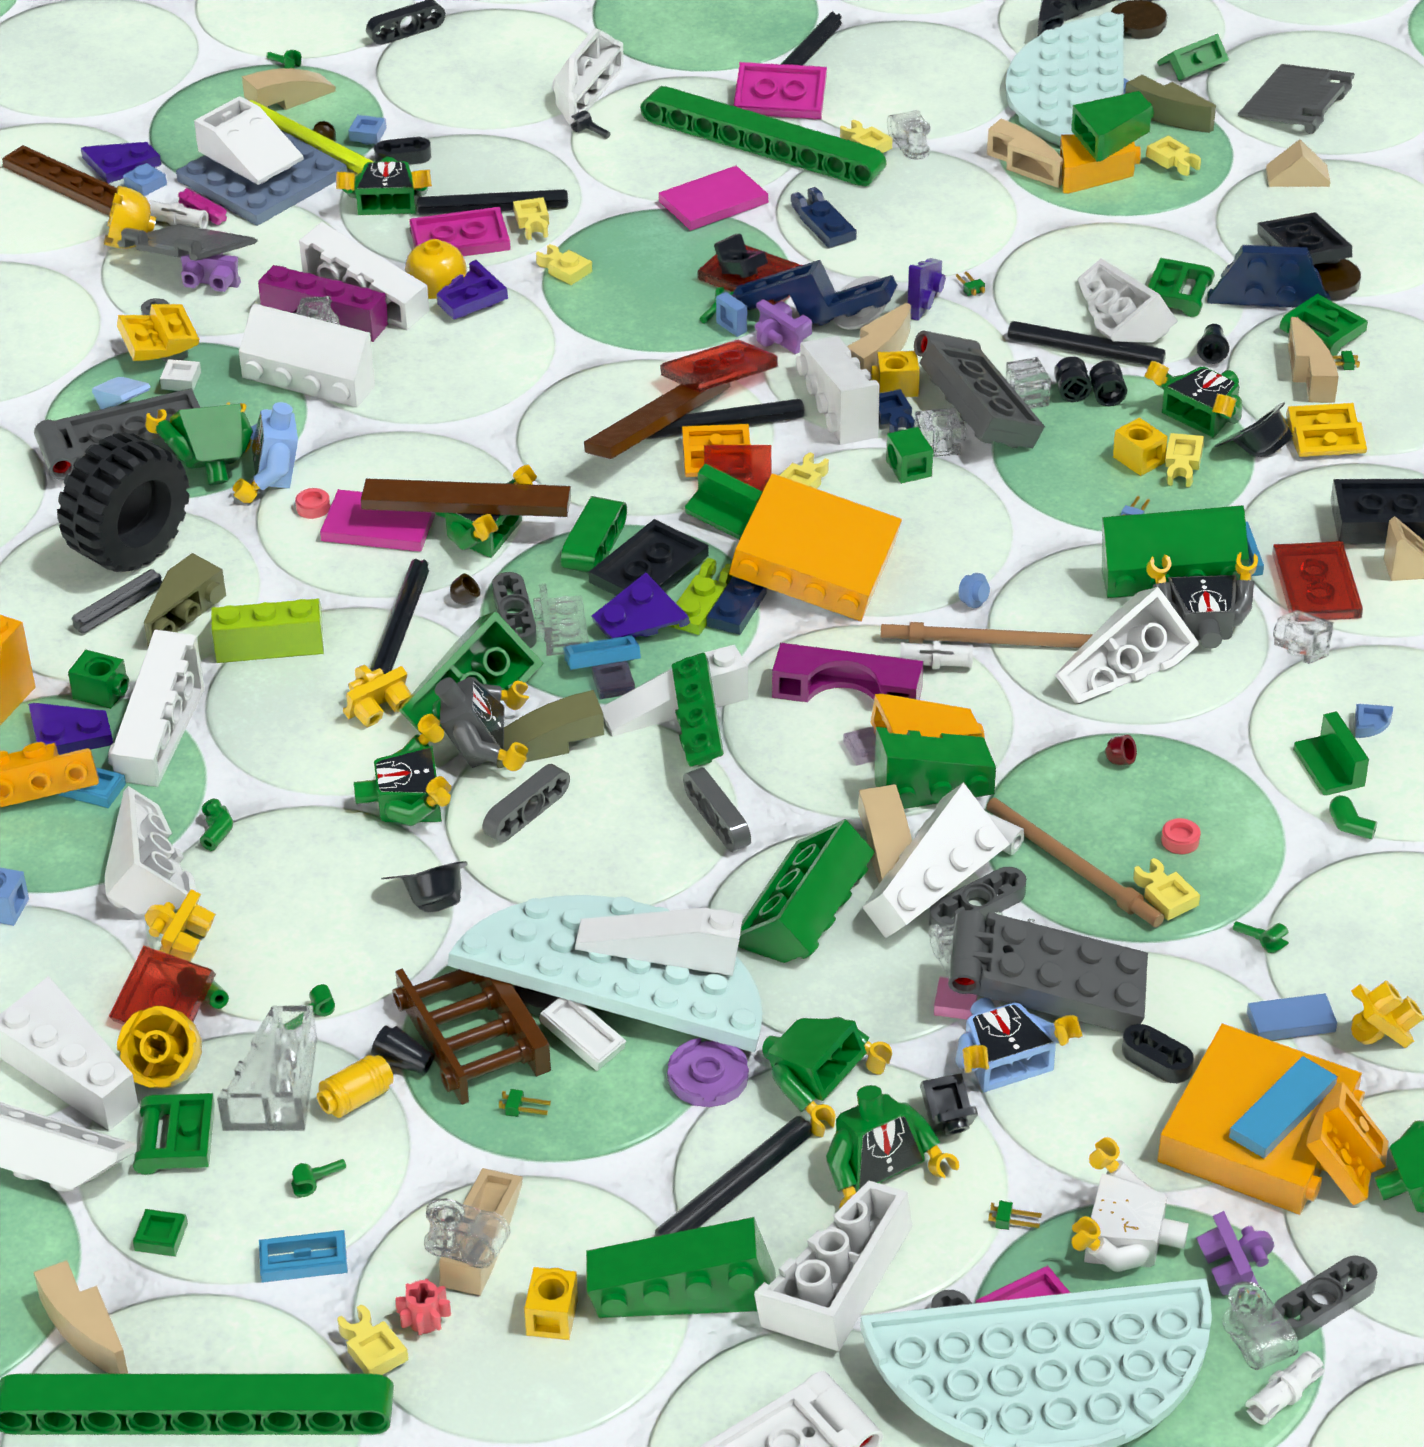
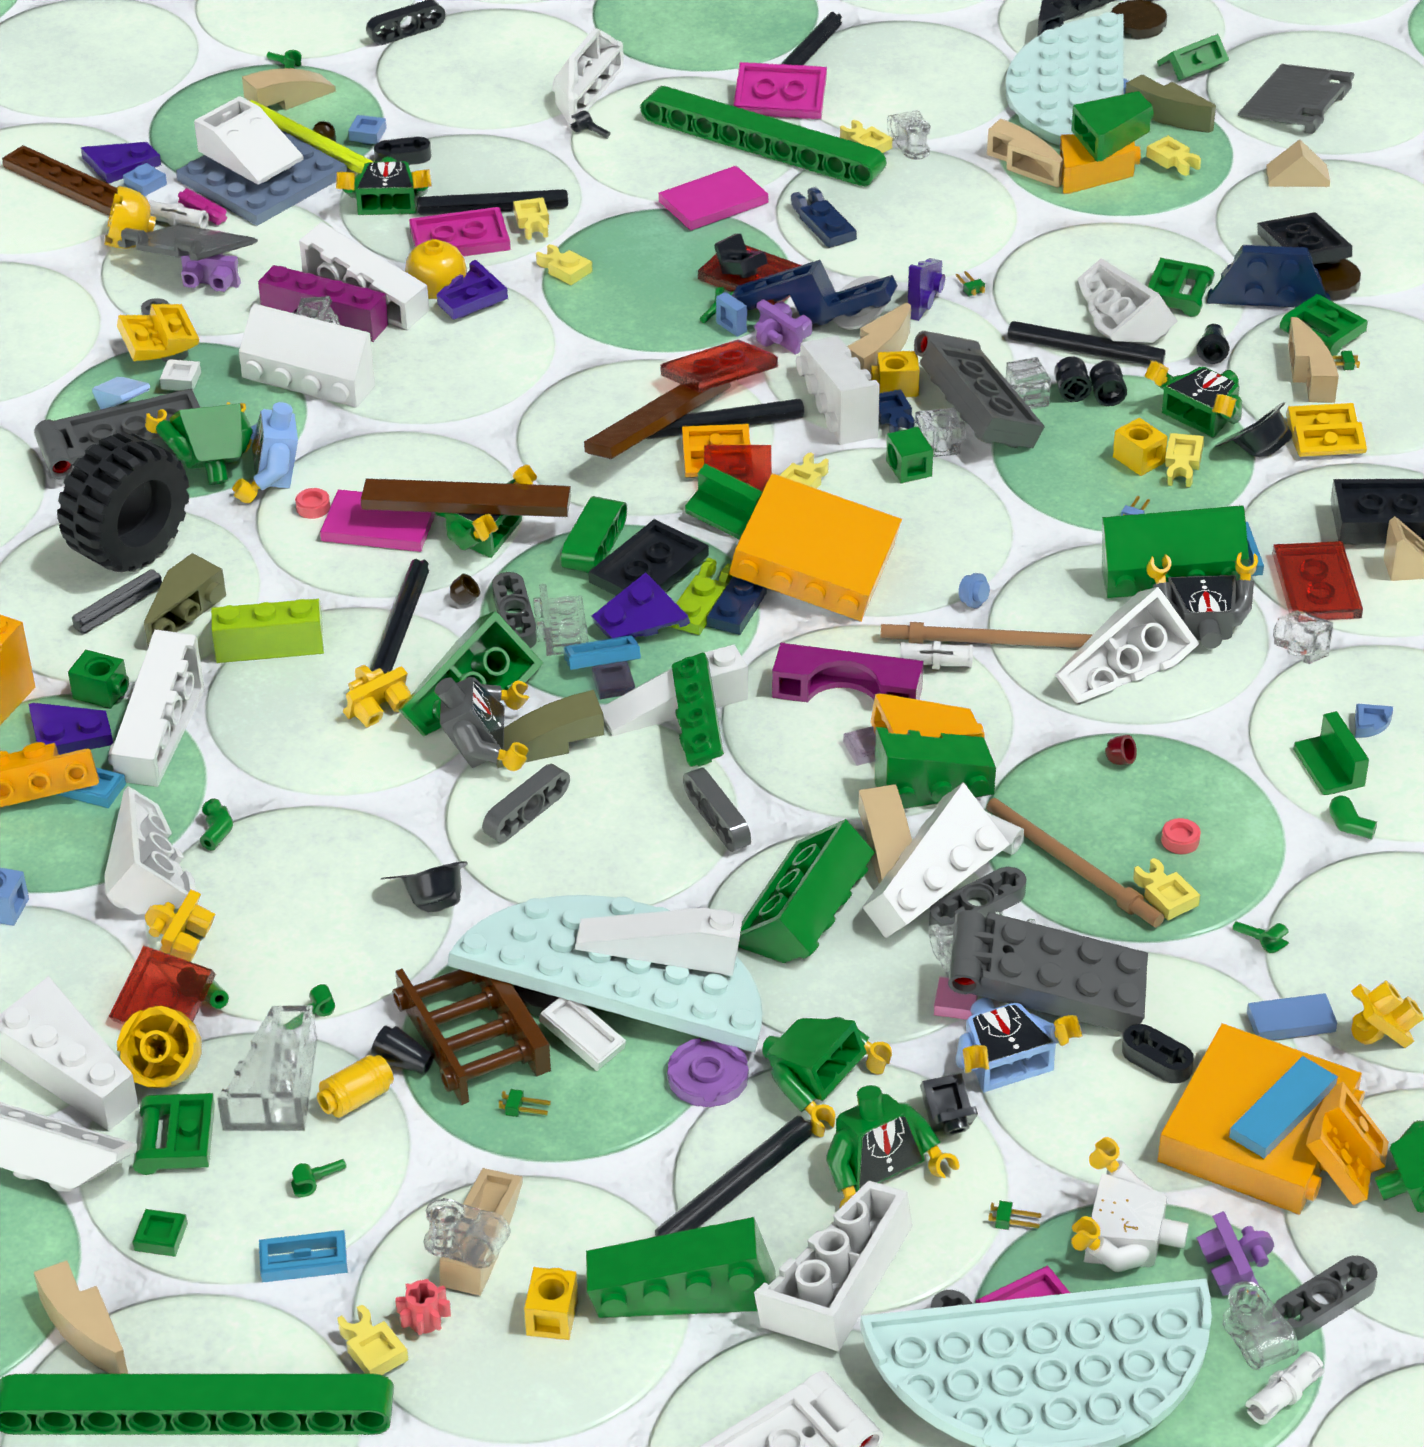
torso [353,714,452,826] -> none

